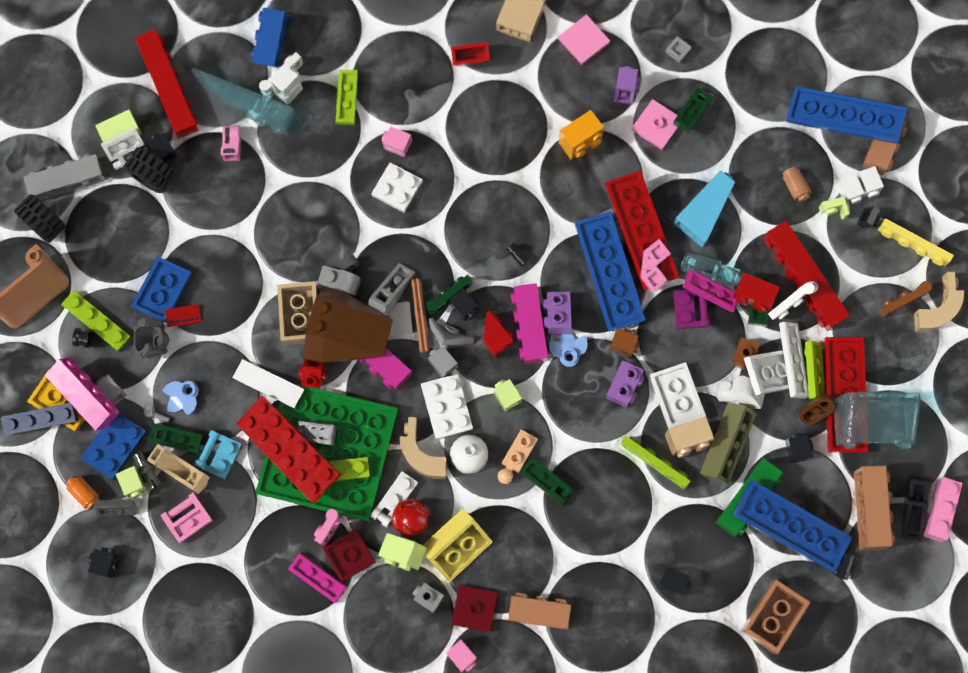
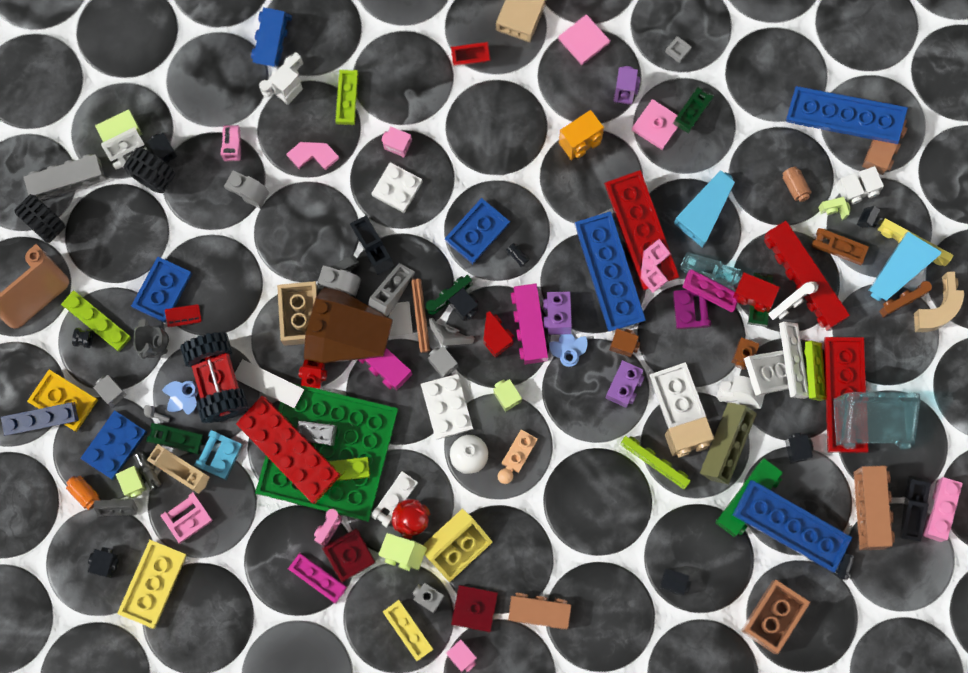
brick [45,358,120,431] -> none
red brick [135,29,199,139] -> none
clear light blue slope [192,68,296,134] -> none
tan arch [400,417,447,479] -> none
dark green plate [520,457,575,507] -> none
reddish brown plate [799,394,835,425] -> none
none -> light yellow plate [117,540,187,629]
none -> black plate [180,332,249,424]
none -> light grey brick [224,170,269,209]
none -> bright pink tile [286,142,339,170]
none -> black slope [350,215,394,275]
none -> light yellow plate [383,600,434,661]
none -> blue plate [444,198,510,265]
none -> dark orange plate [811,228,869,266]
none -> medium azure slope [868,232,942,302]

